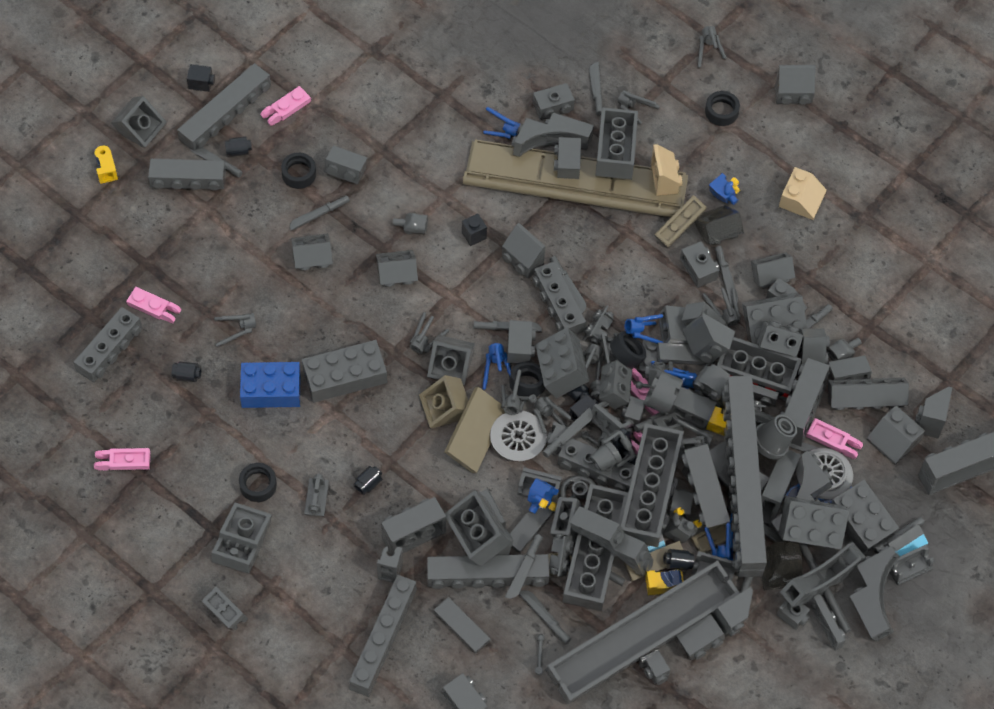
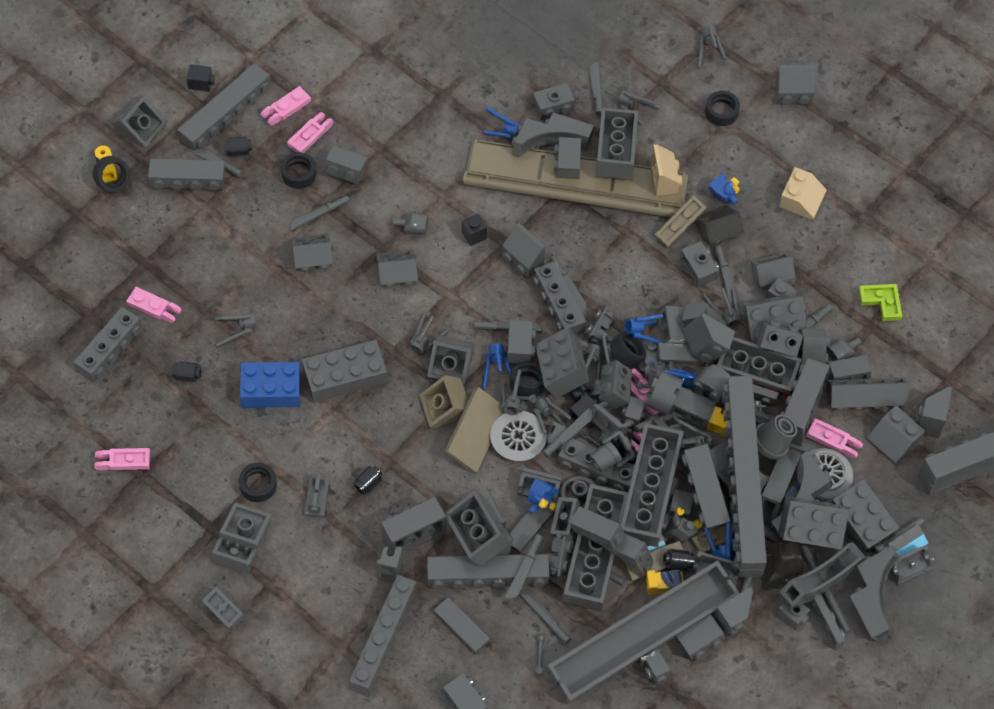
none -> black tyre [92,156,131,193]
none -> bright pink hinge [287,112,334,153]
none -> lime plate [858,284,902,321]

